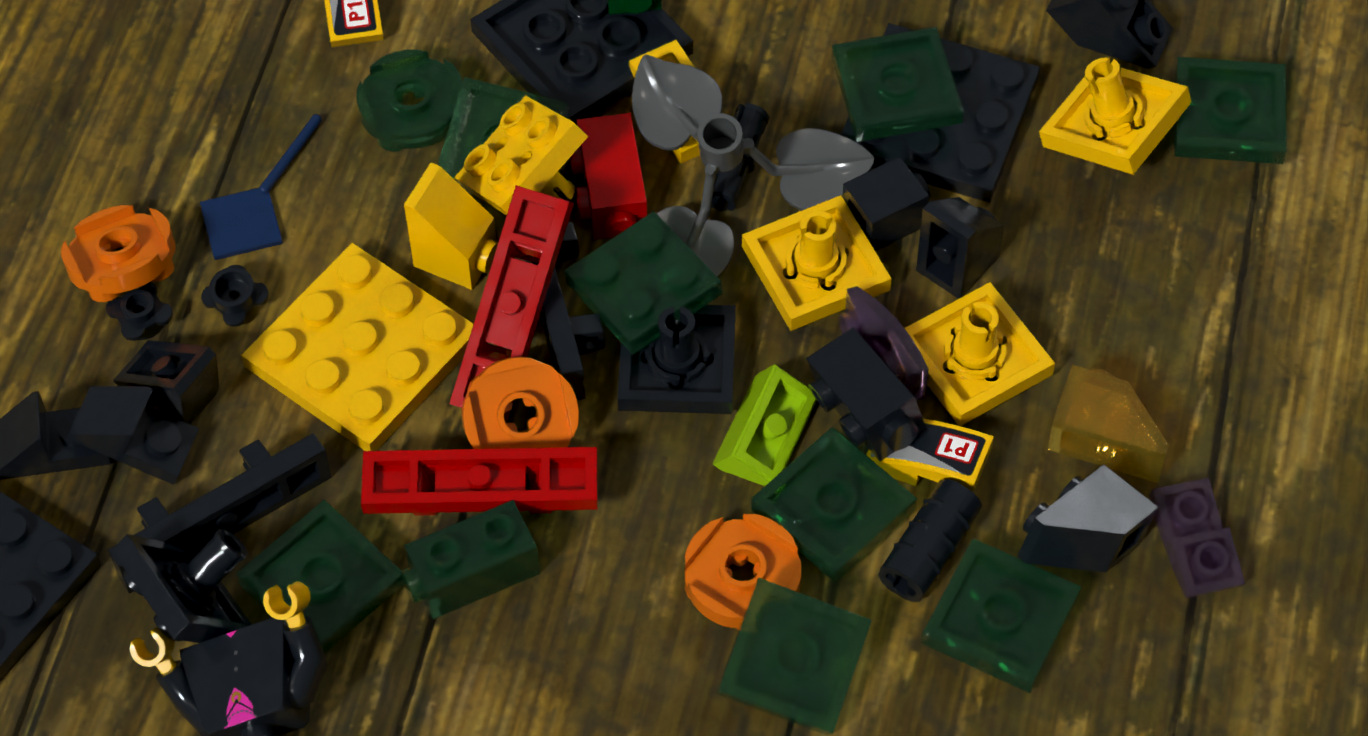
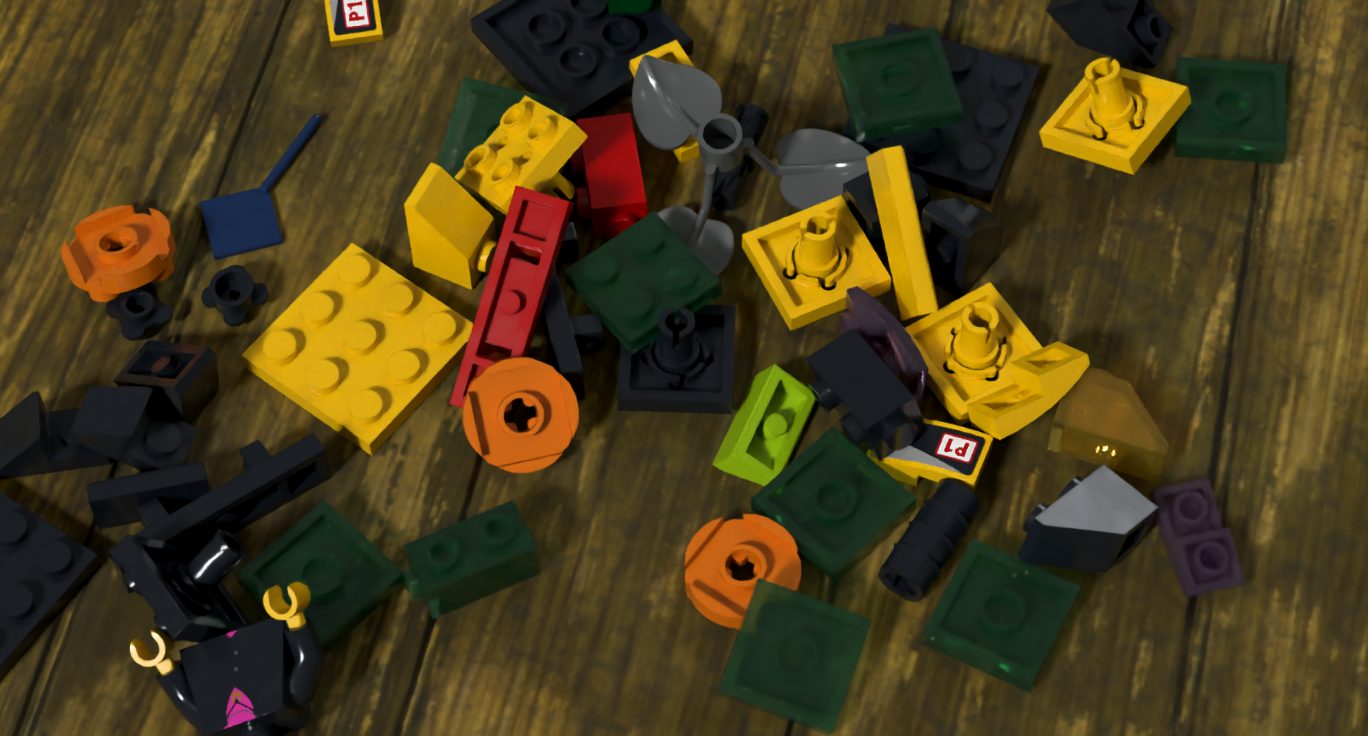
clear green plate [356,49,465,152] -> none
red hinge [361,447,598,516] -> none
none -> black tile [86,462,212,530]
none -> yellow tile [866,145,939,321]
none -> yellow slope [966,341,1090,440]

